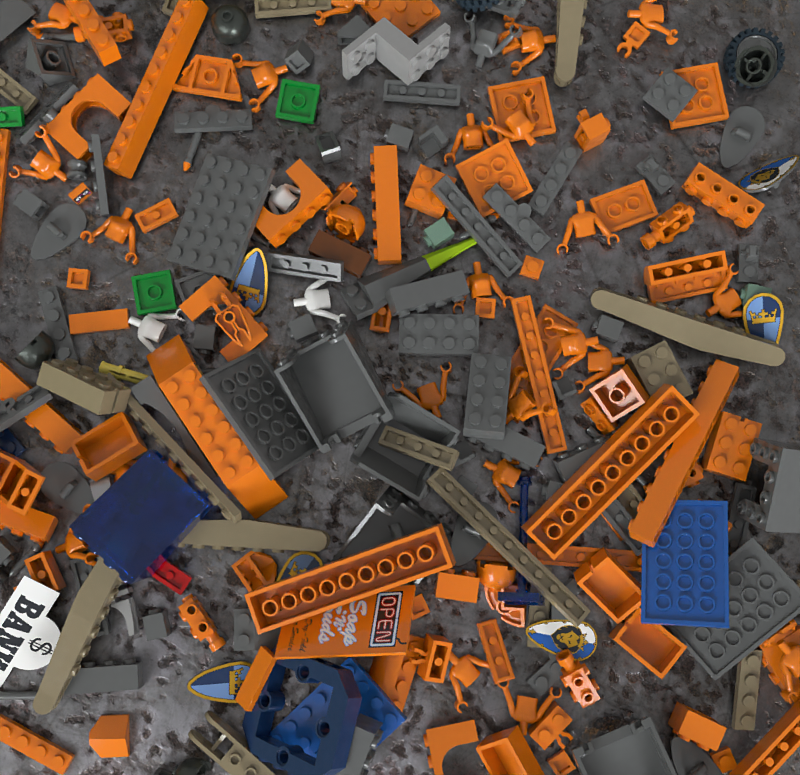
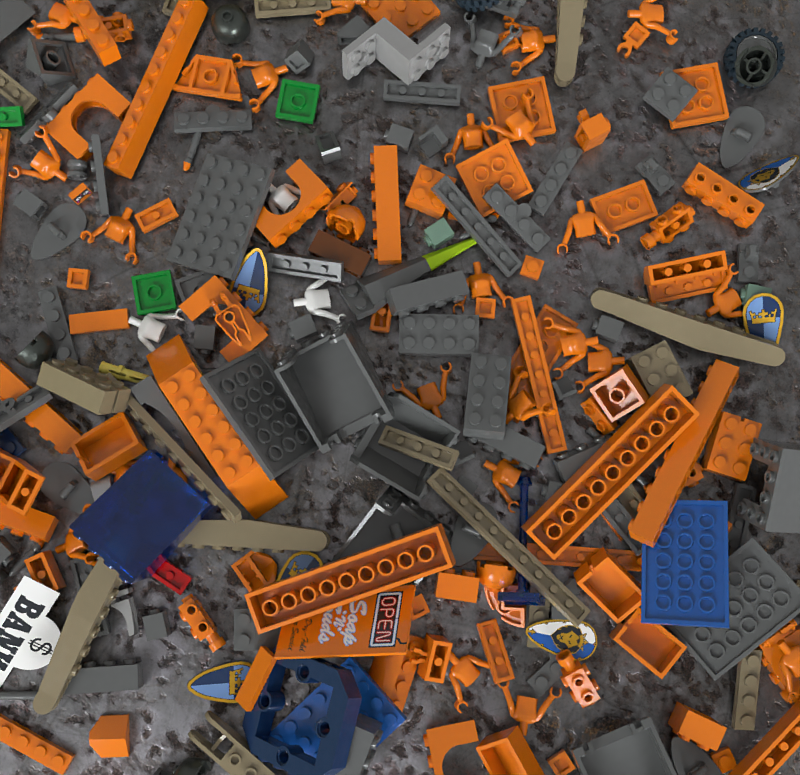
orange brick [527,700,573,750] -> none

